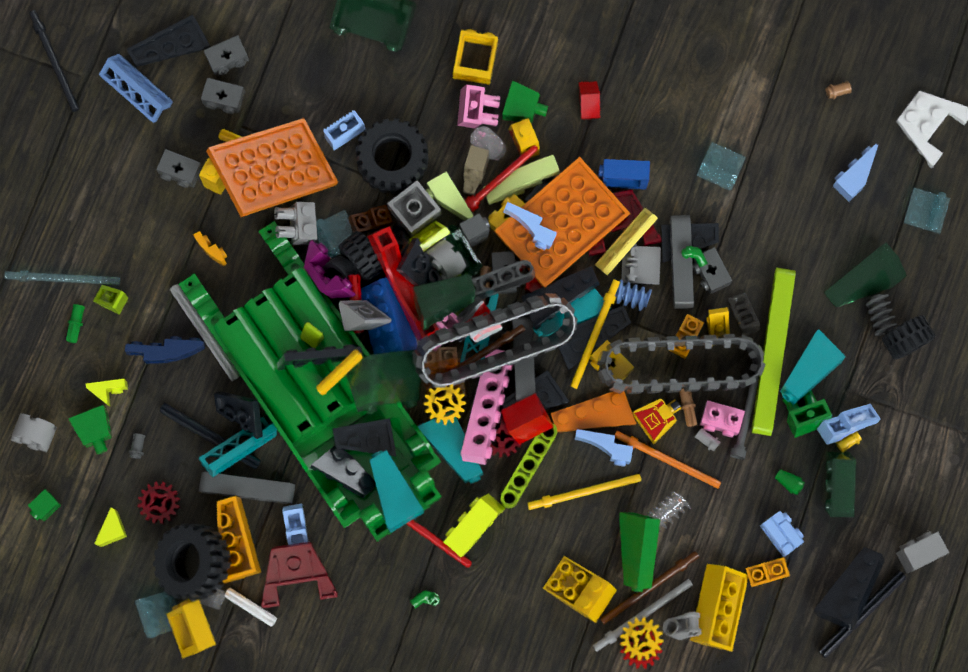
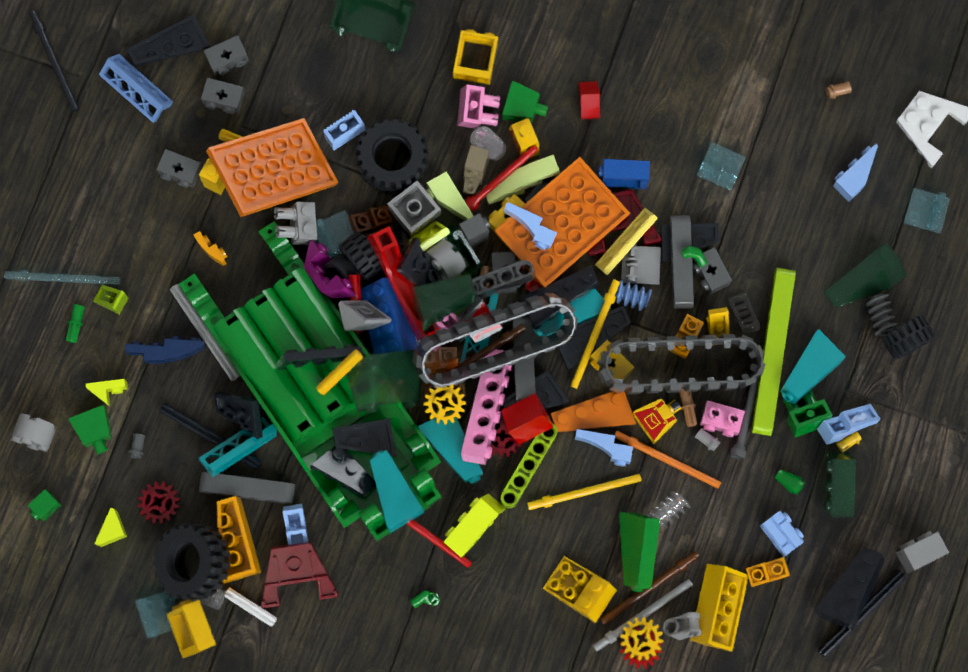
lime slope [301,322,324,348] -> none

